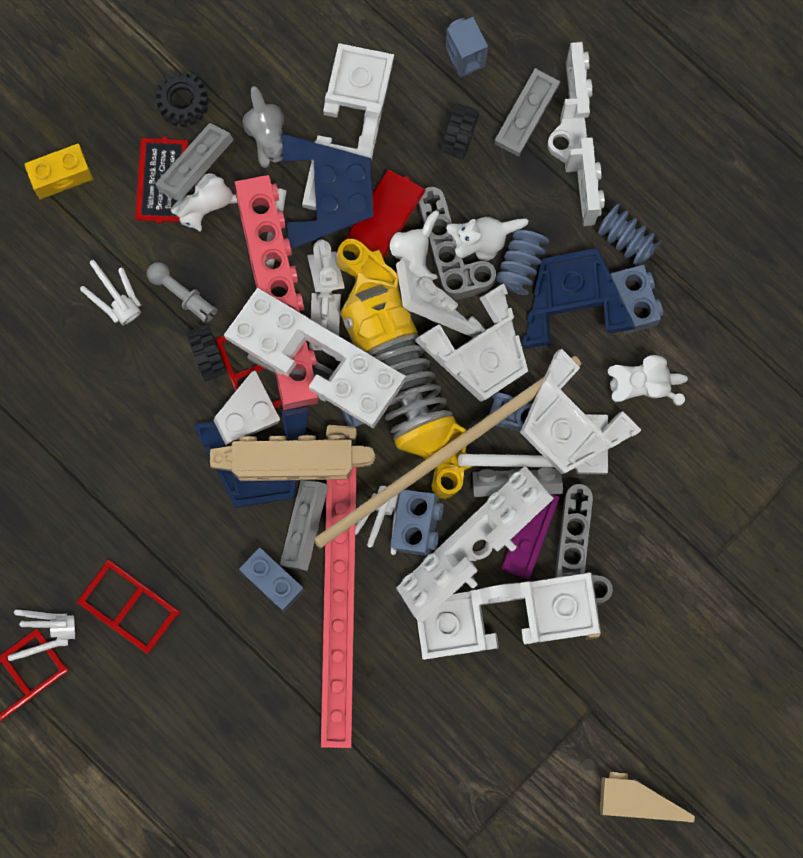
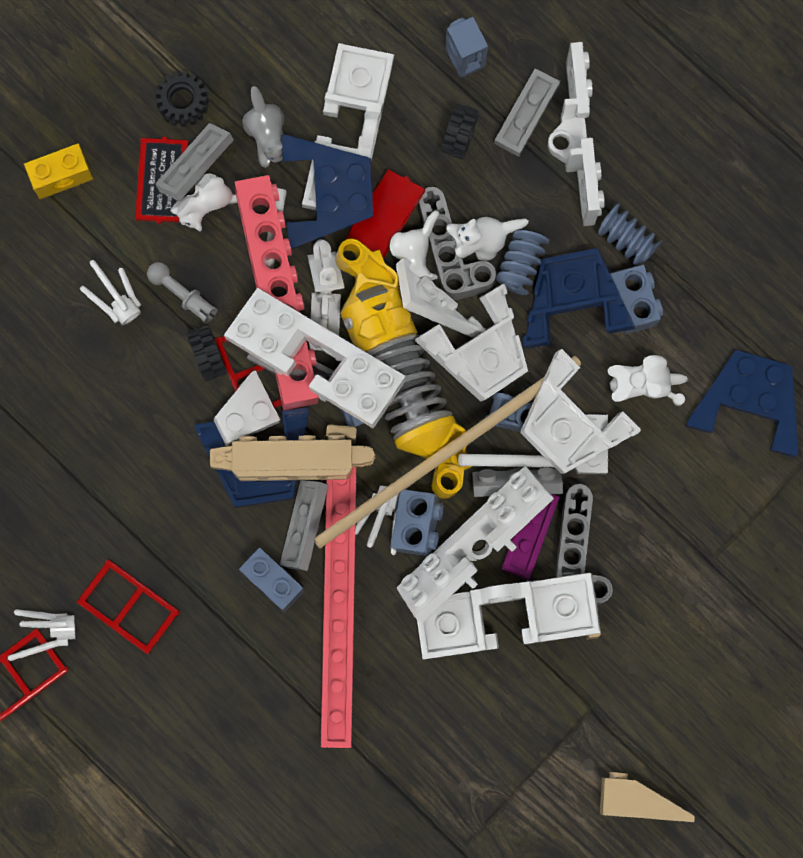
none -> dark blue wing [685,350,798,458]

